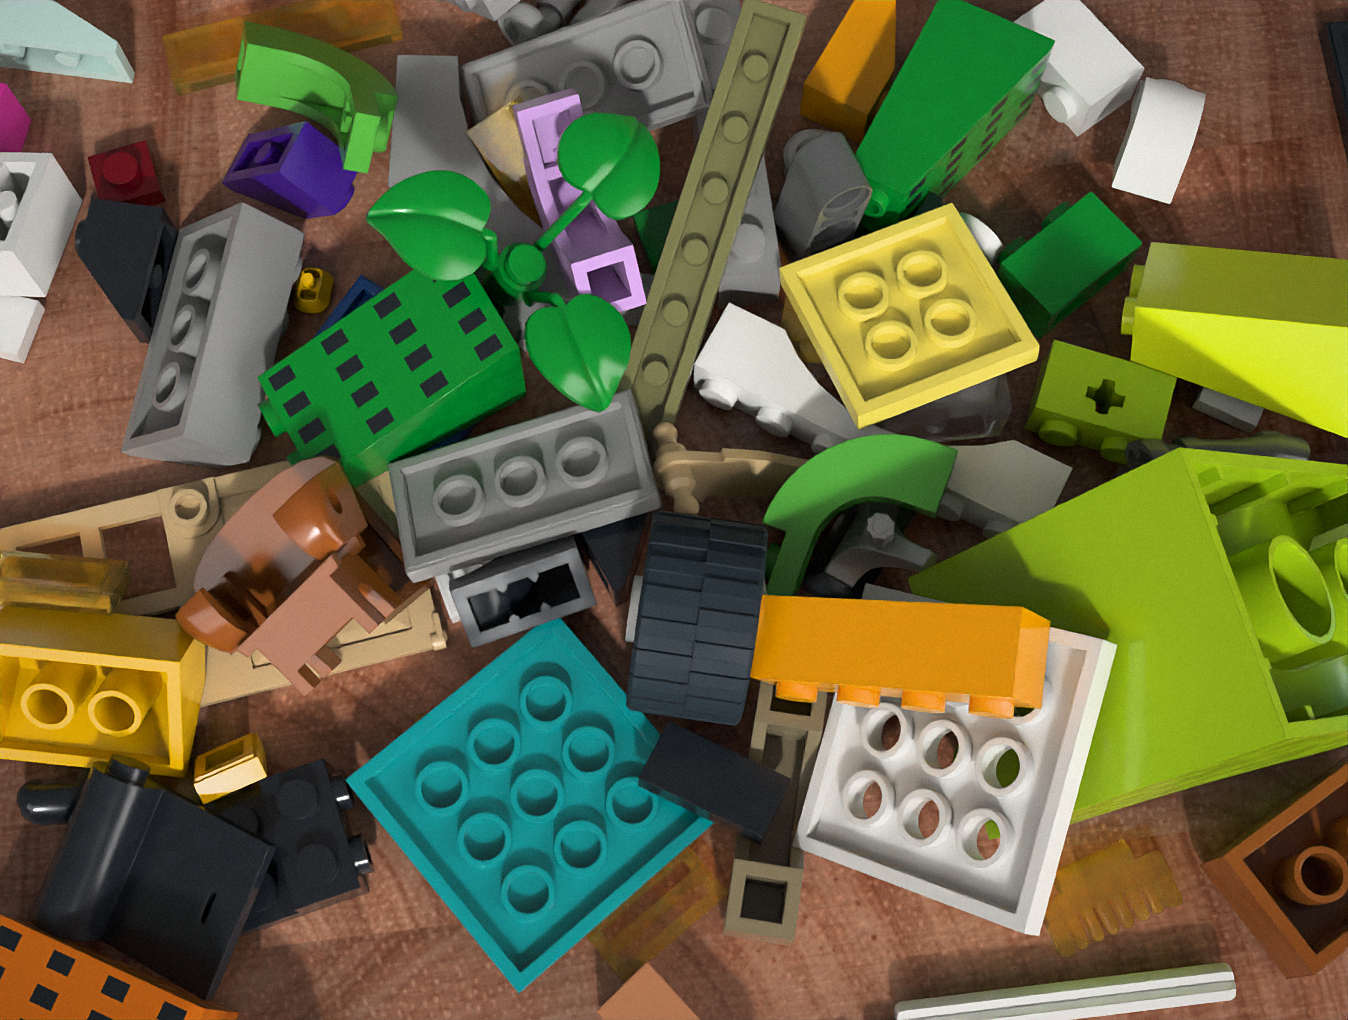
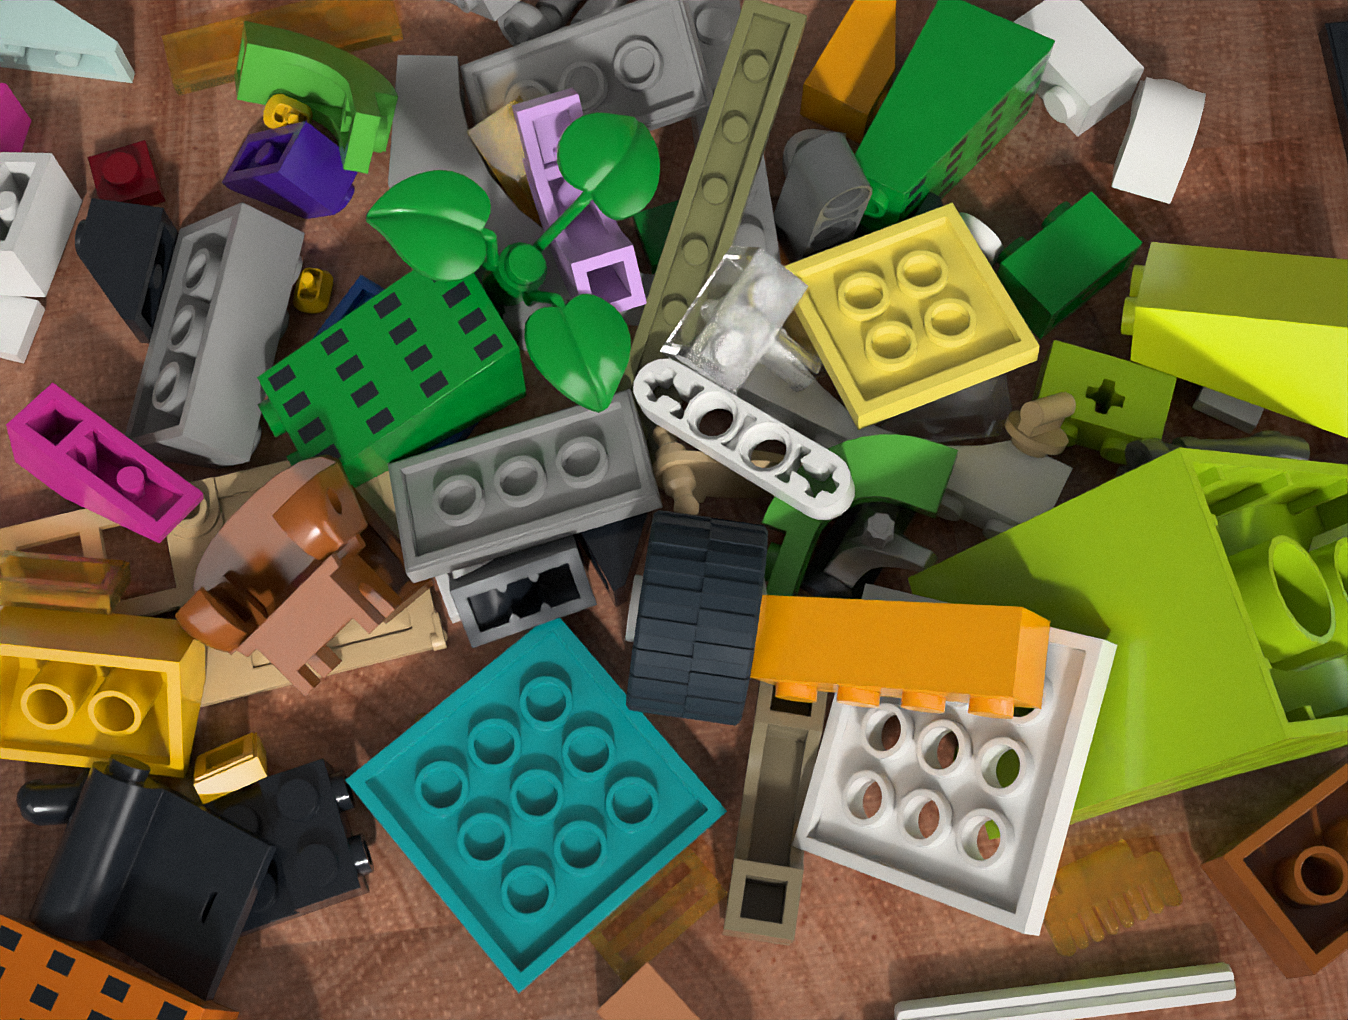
black tile [638,721,791,845] -> none
none -> dark pink slope [6,383,204,543]
none -> yellow rock [263,94,313,129]
none -> white beam [633,359,855,520]
none -> clear brick [660,246,822,395]
none -> tan plate [1005,392,1076,458]

